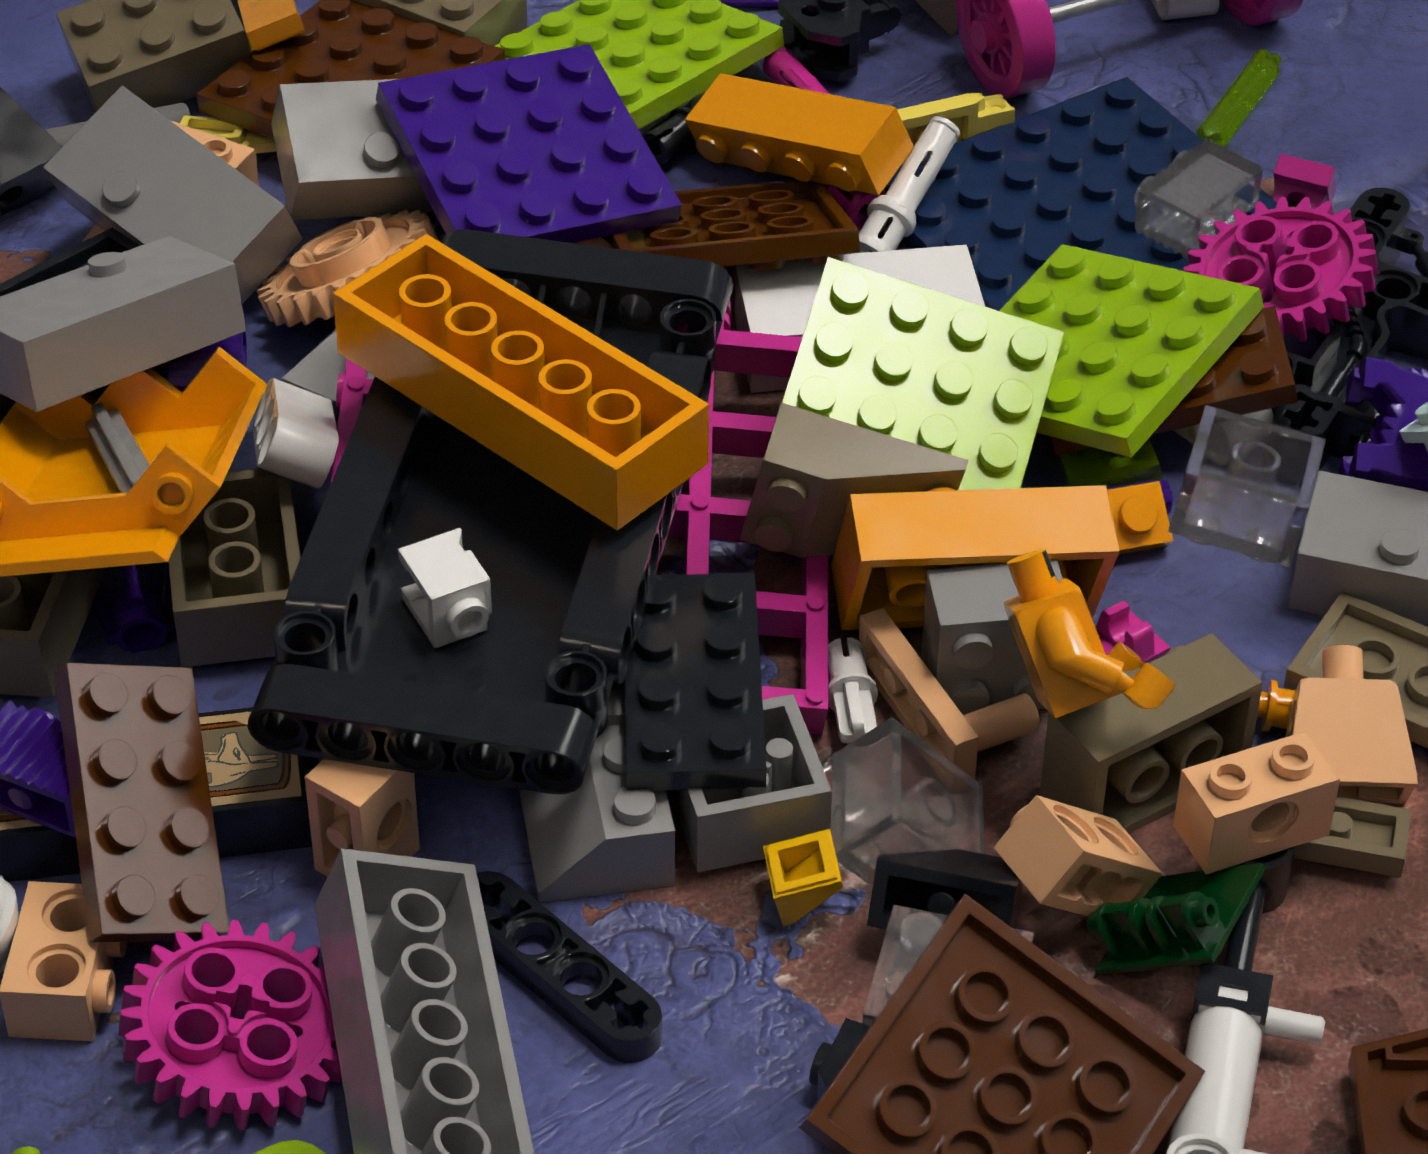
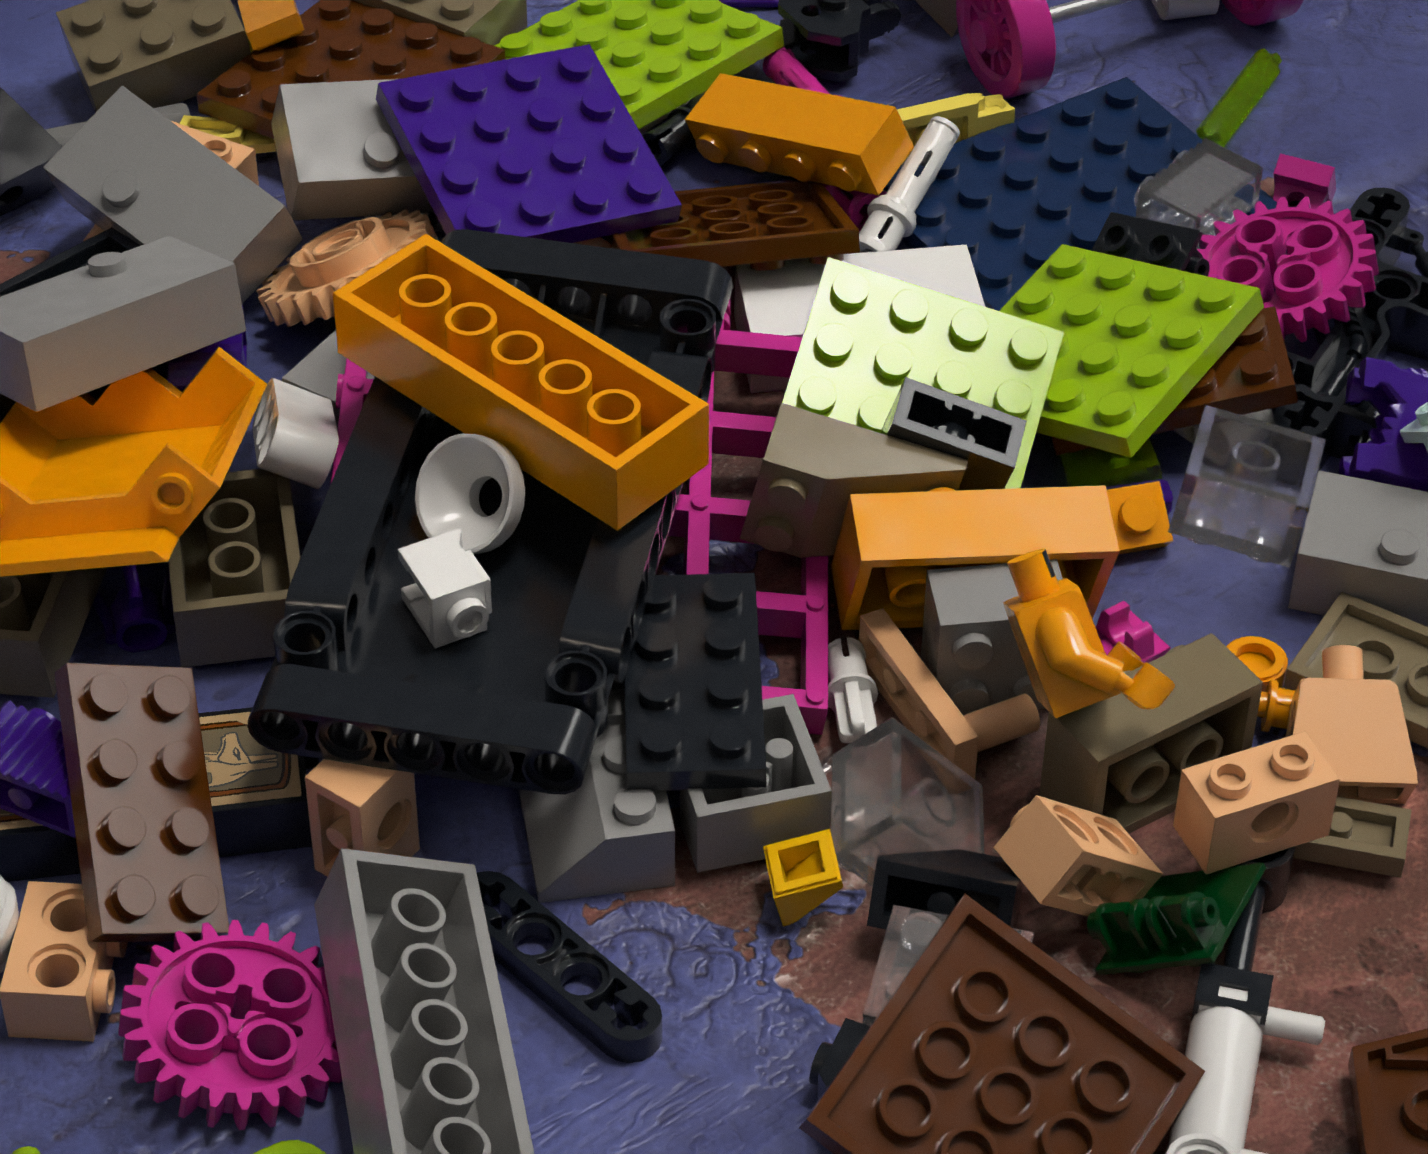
light grey axle [85,403,150,493] -> none
none -> white piece [415,433,525,554]
none -> black brick [881,377,1027,490]
none -> black hinge [1091,212,1210,276]
none -> light orange tile [1226,636,1288,692]

